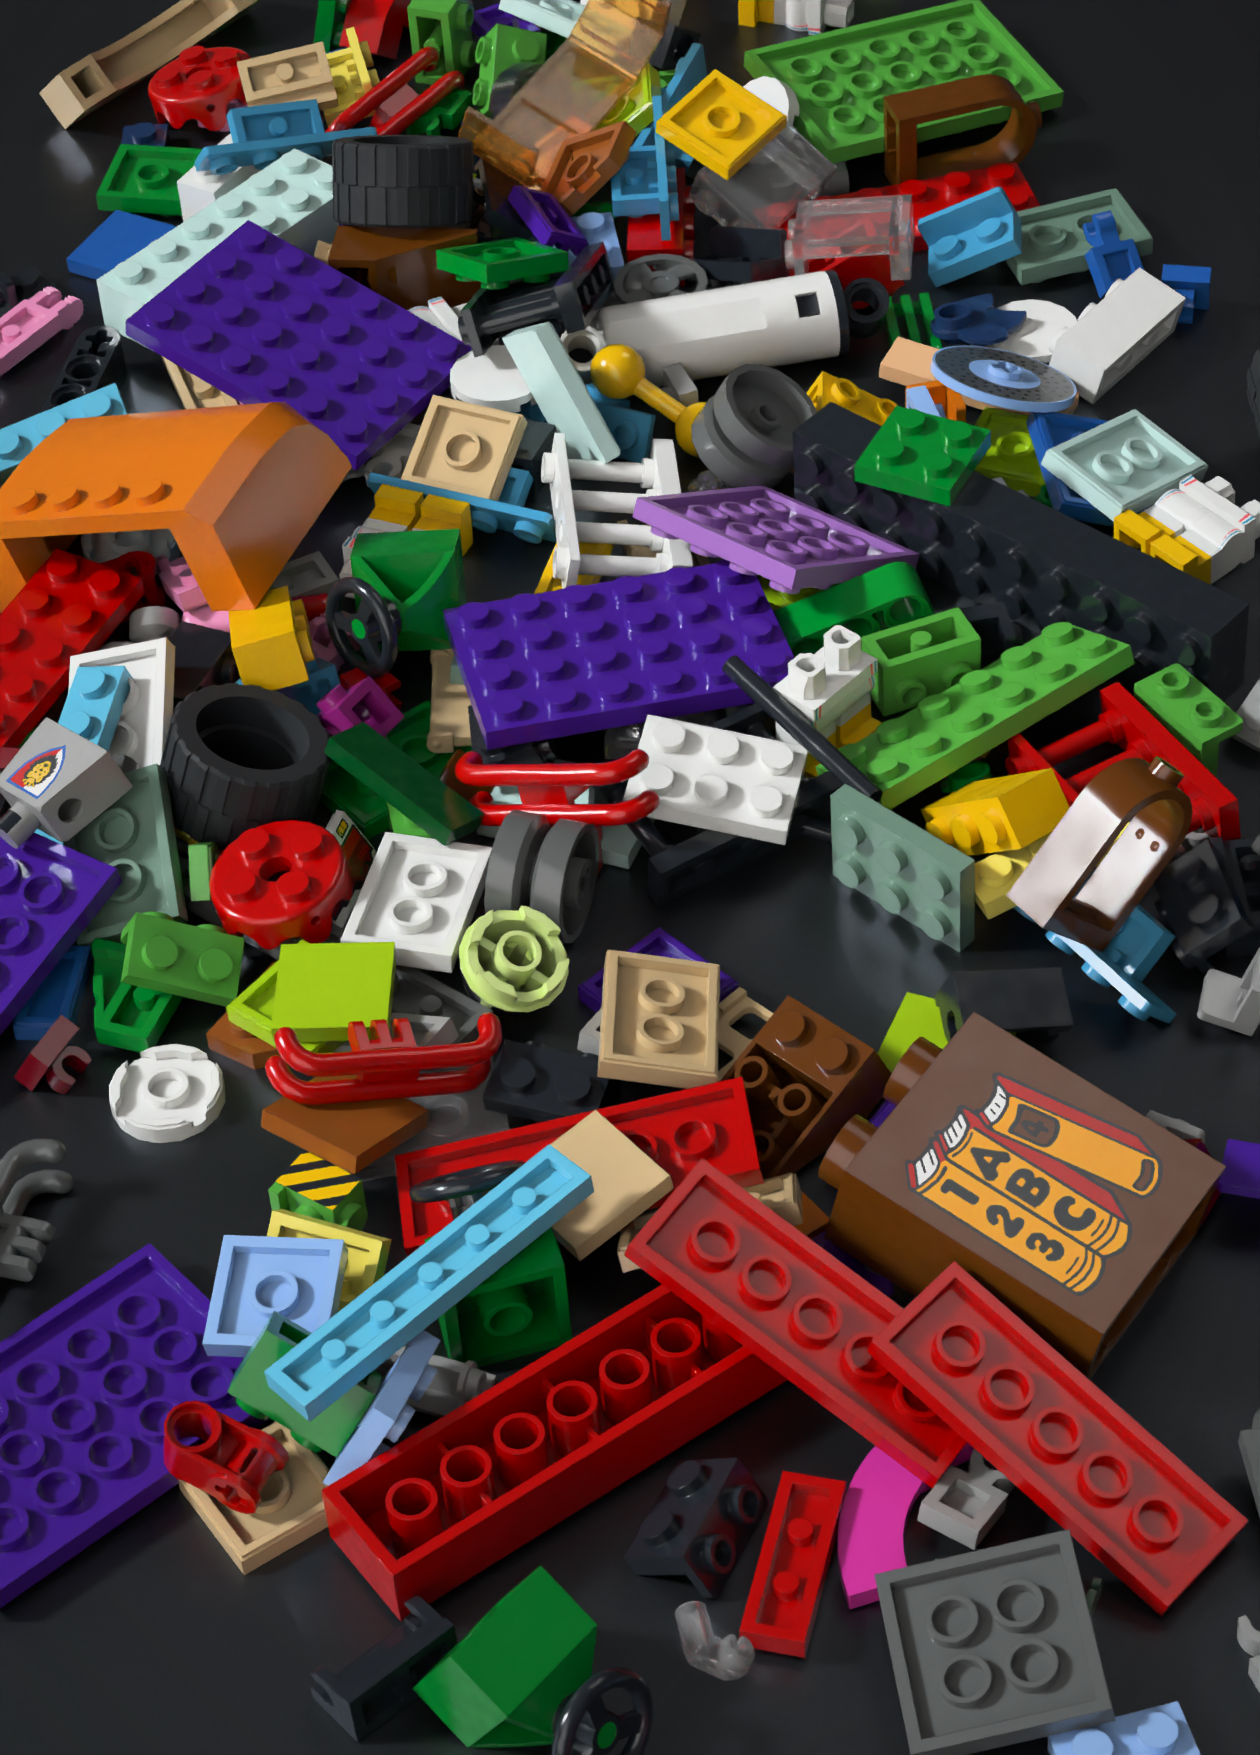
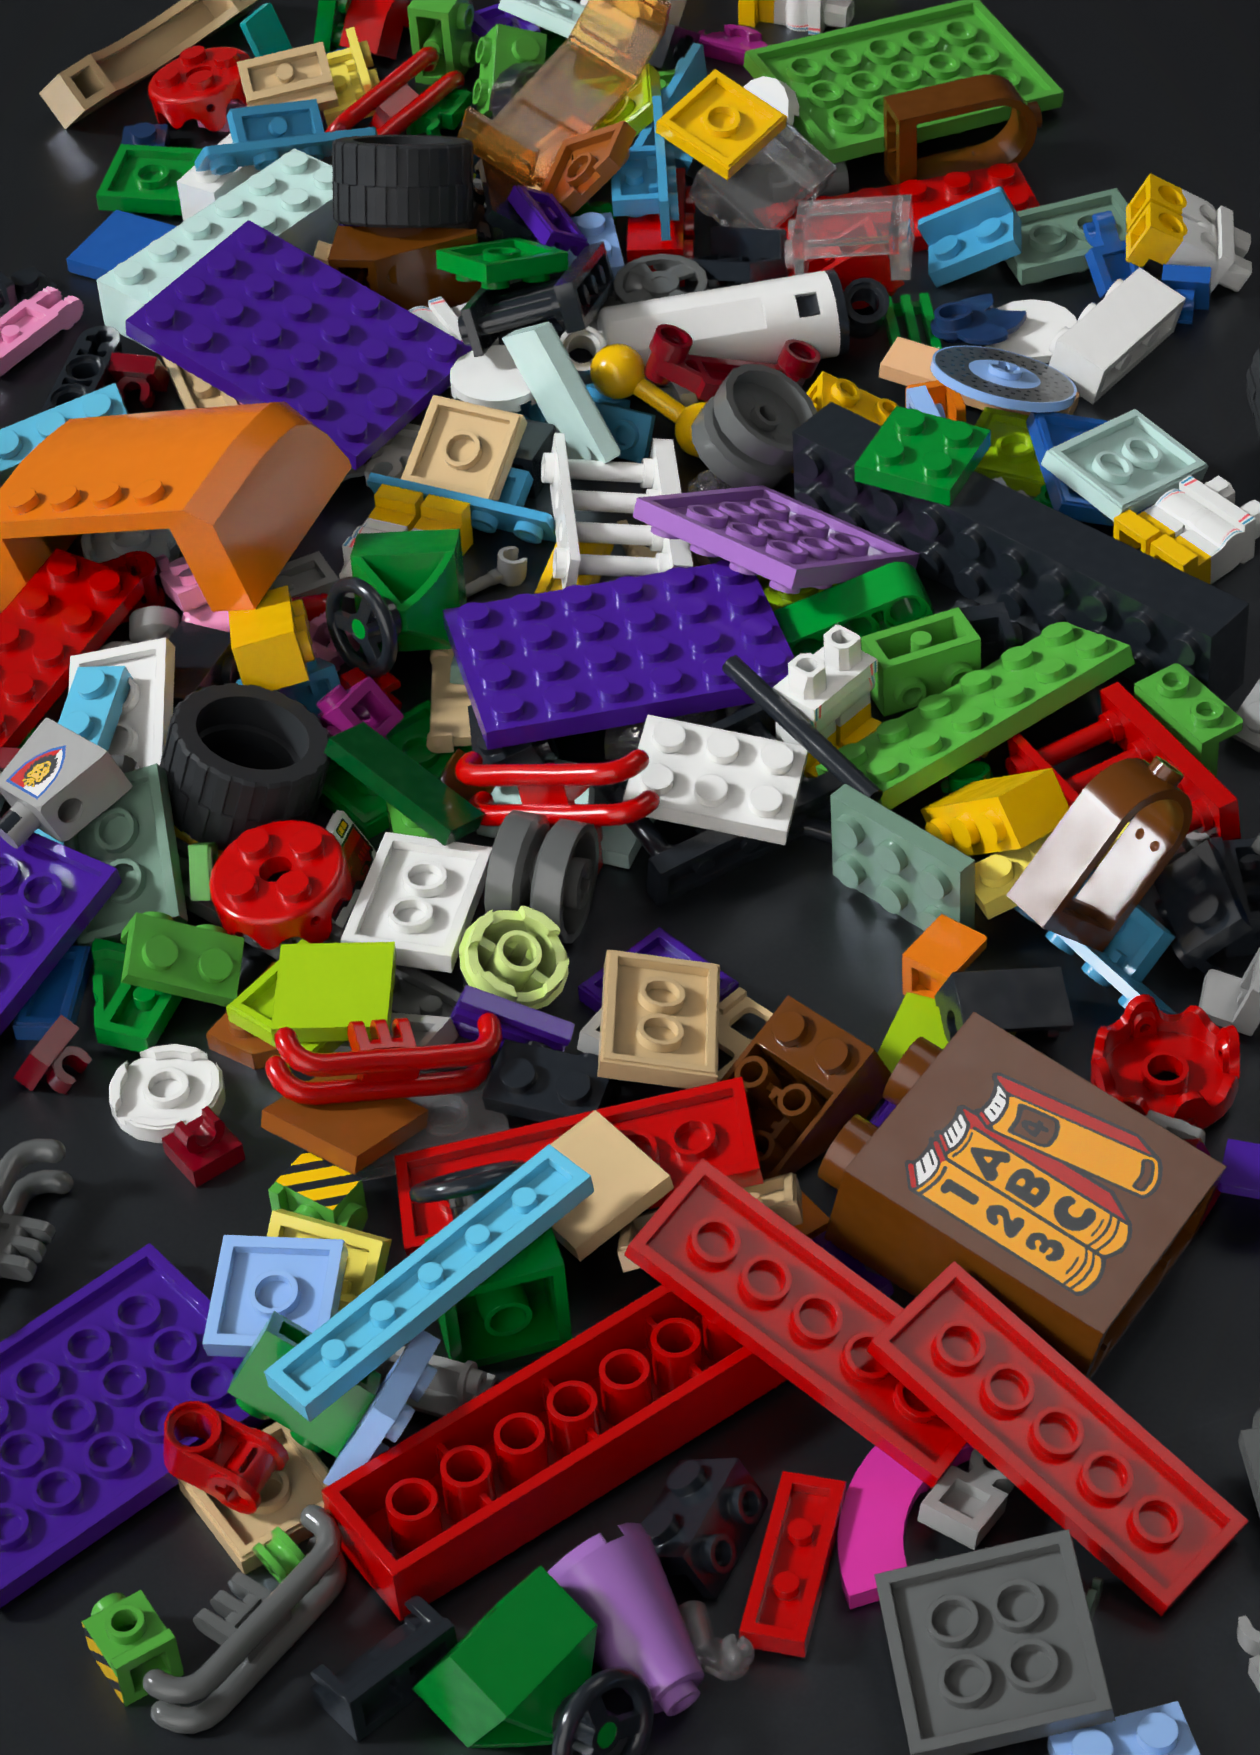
none -> bright green brick [81,1590,185,1707]
none -> dark red tile [108,352,170,408]
none -> dark grey piece [143,1504,348,1734]
none -> dark red tile [162,1106,245,1188]
none -> teal bracket [240,3,297,57]
none -> bright green bush [252,1526,305,1584]
none -> dark purple tile [450,985,575,1052]
none -> light grey hand [465,546,527,598]
none -> medium lavender cone [548,1522,704,1716]
none -> dark red plate [644,324,821,402]
none -> magenta tile [697,24,768,66]
none -> orange panel [902,914,987,999]
none -> red plate [1091,994,1240,1129]
none -> hips [1126,173,1252,292]

